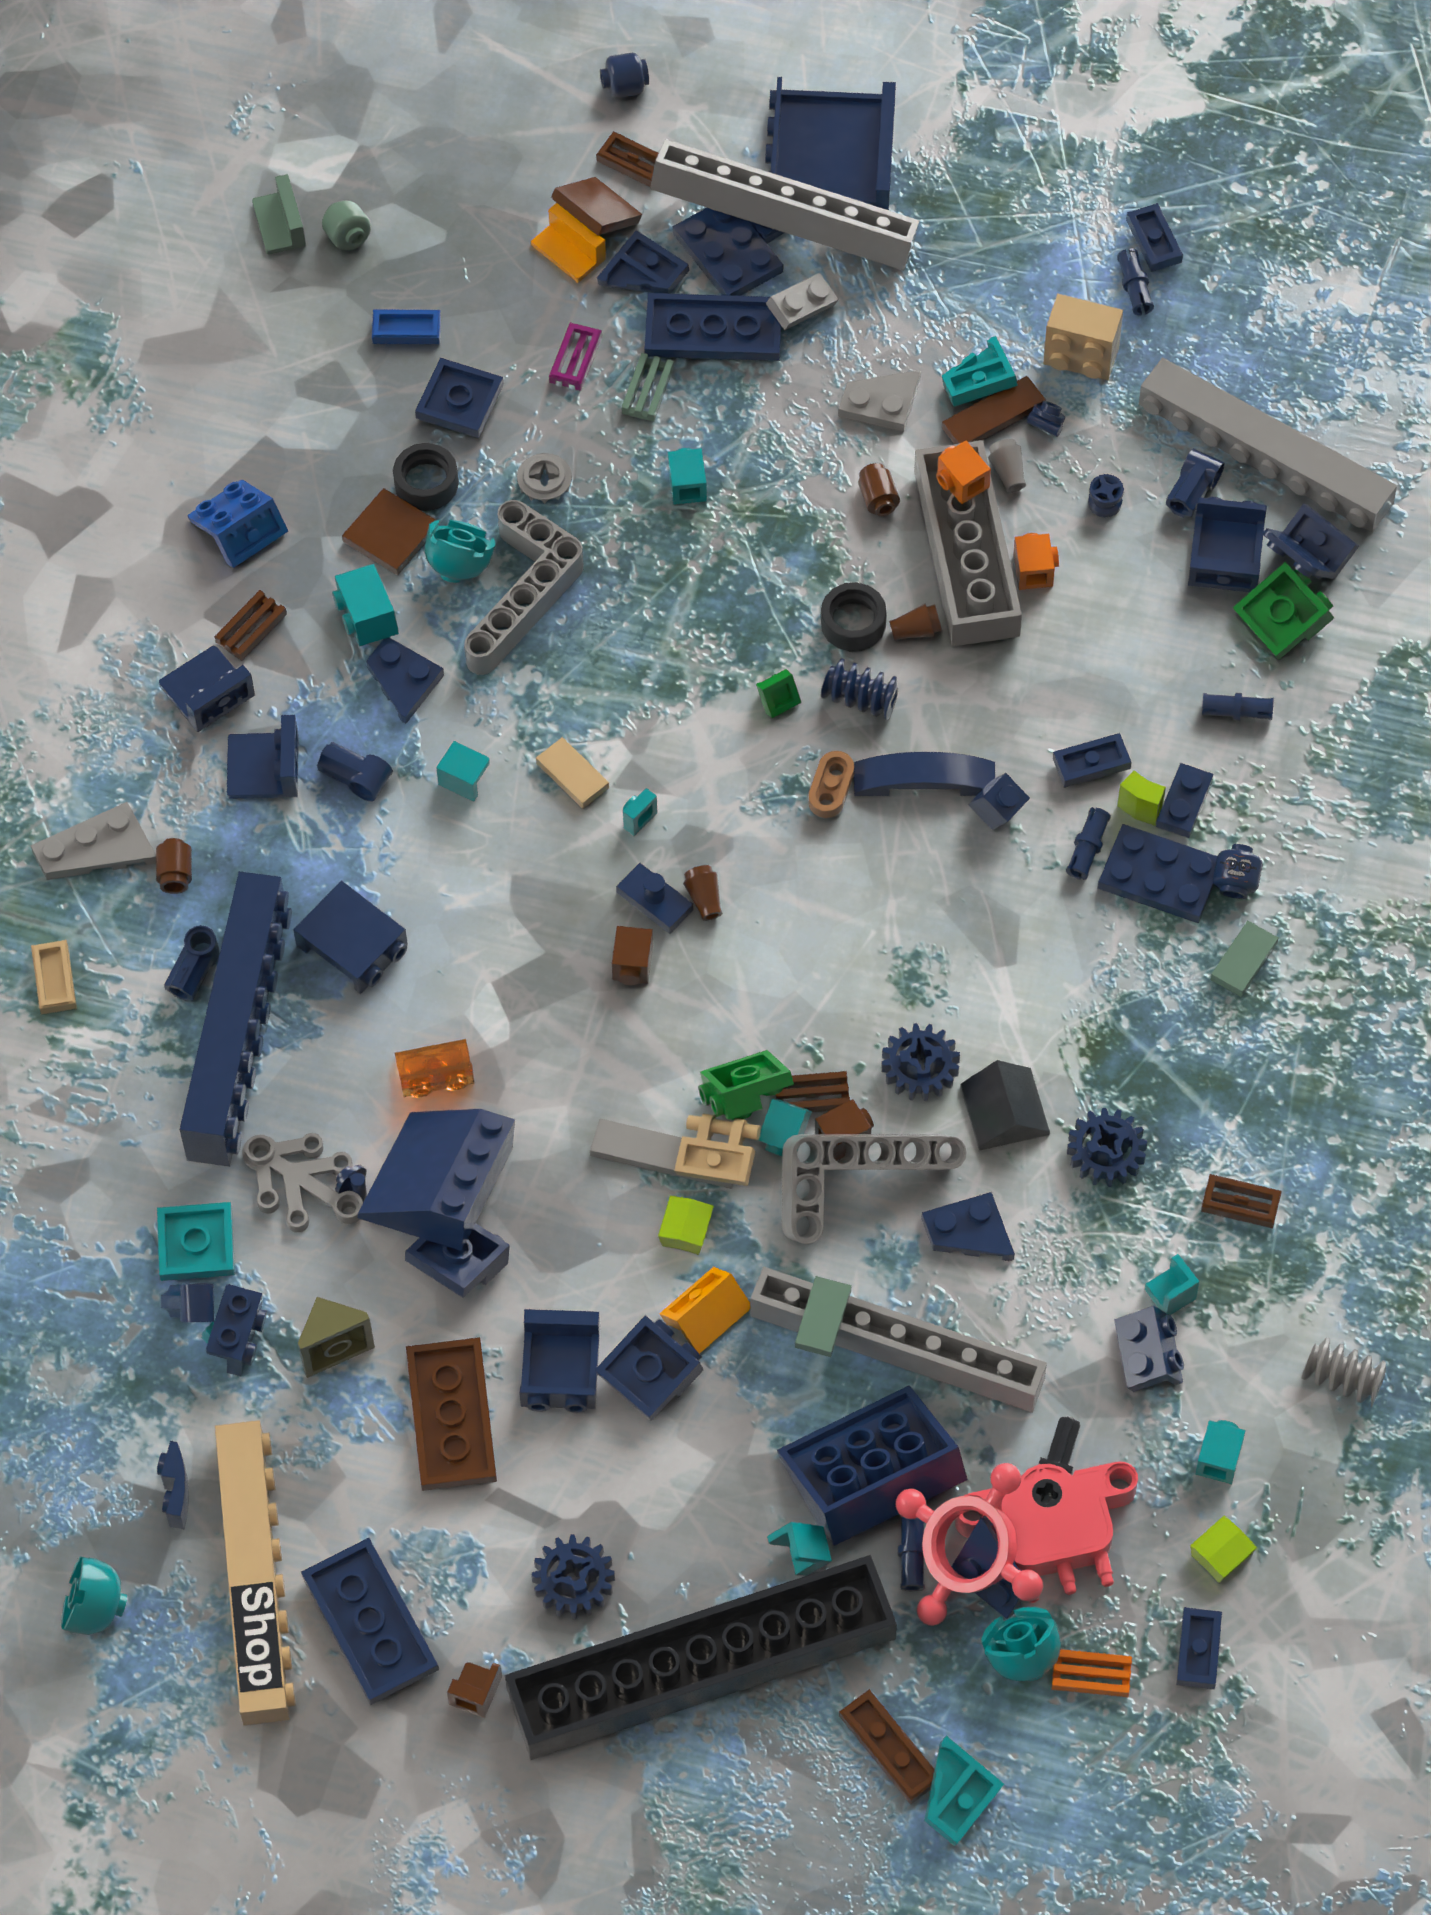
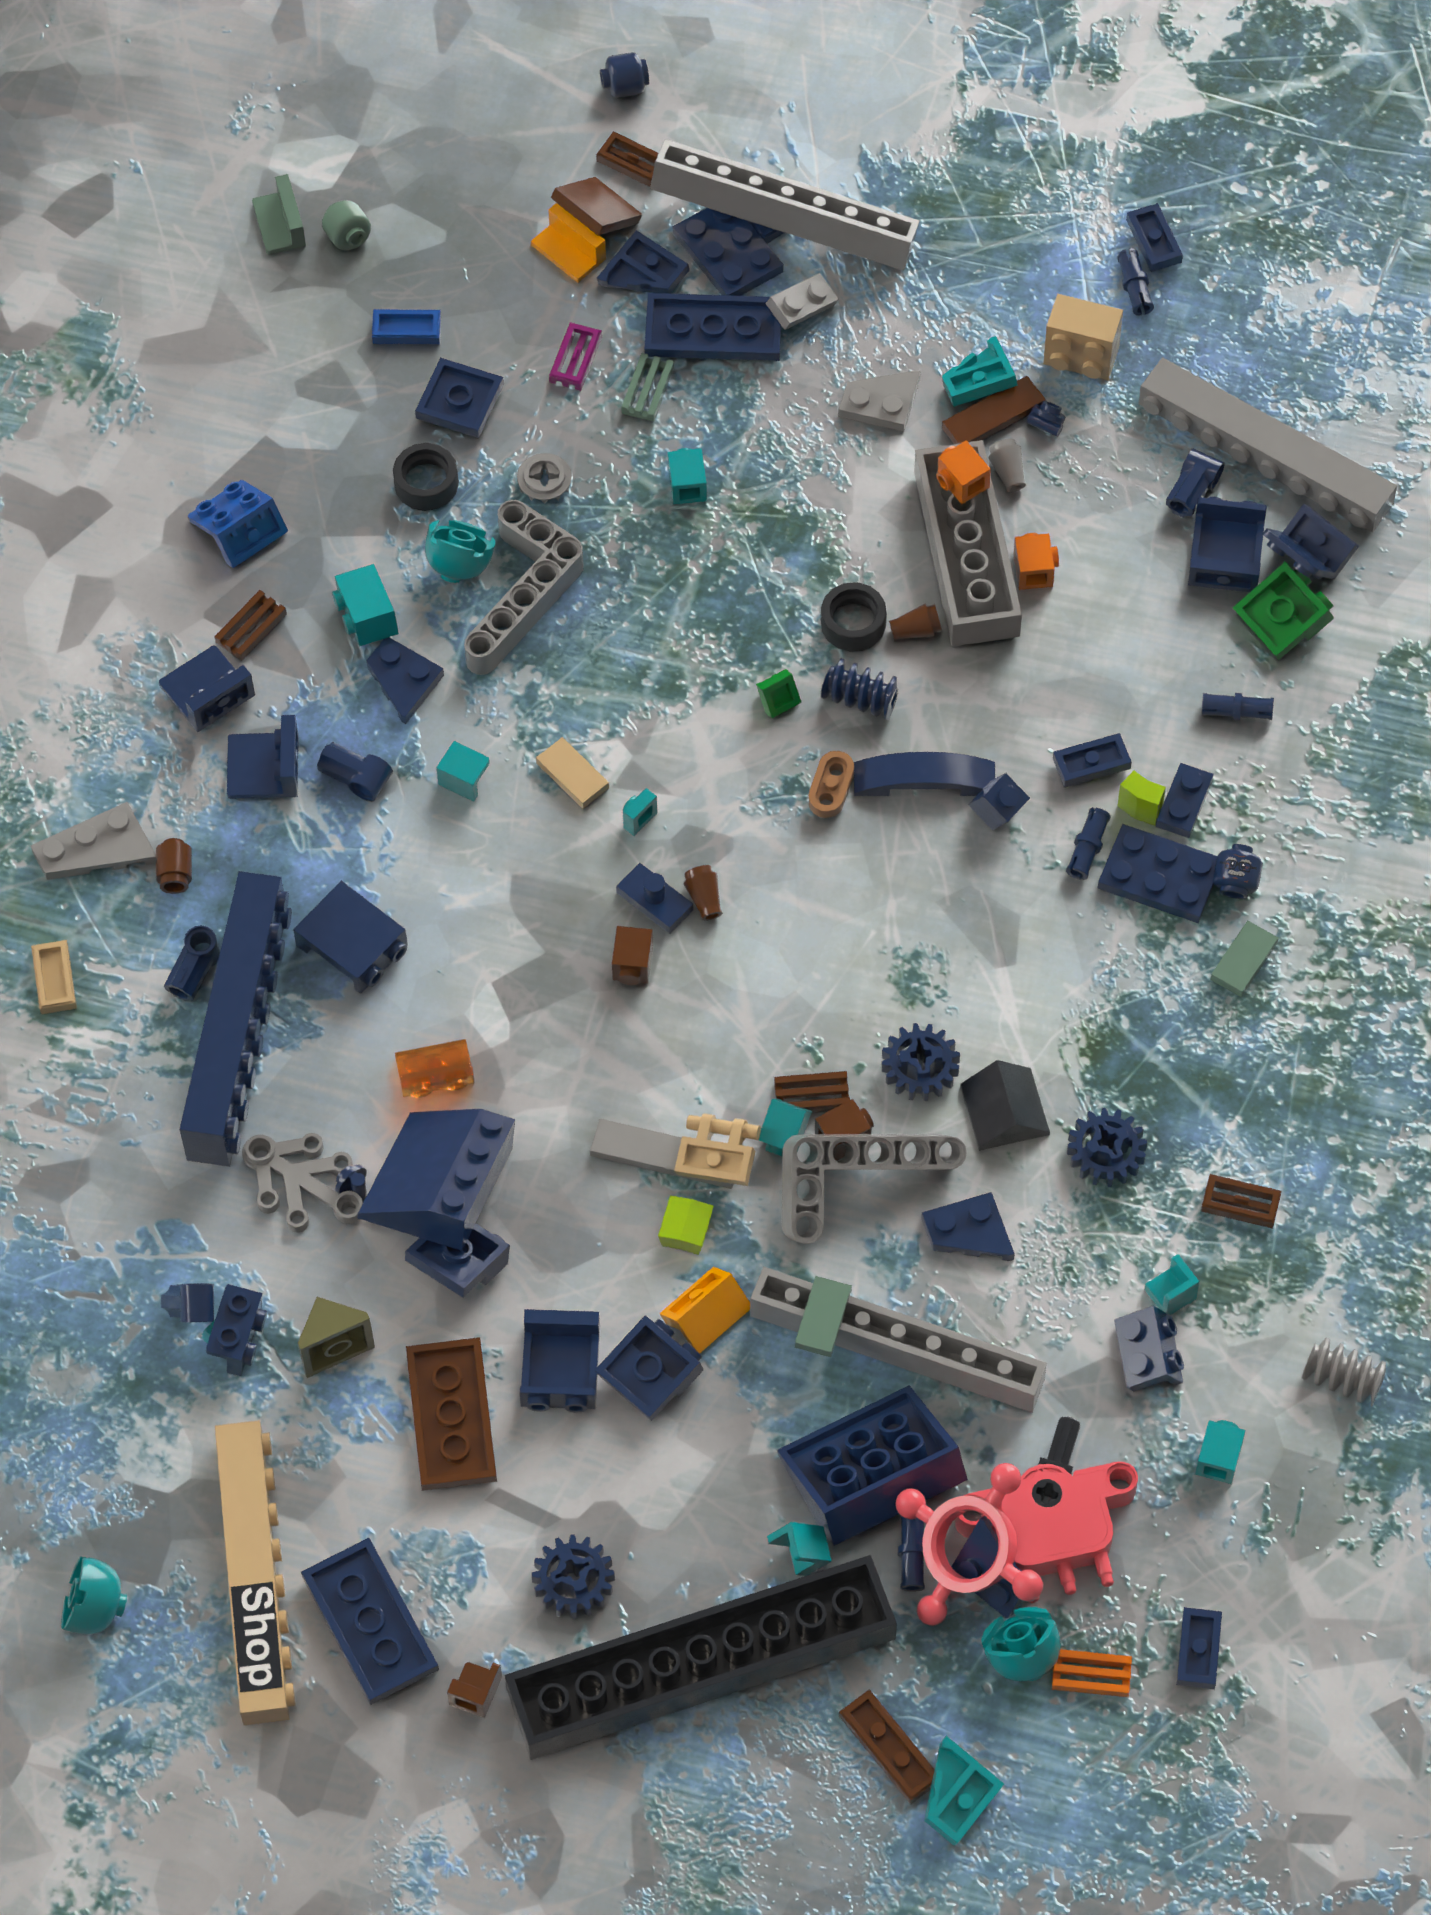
teal plate [157,1202,235,1281] -> none
dark blue slope [157,1441,189,1530] -> none
reddish brown tile [342,488,436,576] -> none
green plate [698,1050,794,1120] -> none
dark blue panel [765,77,896,210] -> none
reddish brown brick [858,463,900,516] -> none
dark blue wheel [1088,474,1124,518] -> none
lime piece [1190,1515,1257,1583] -> none

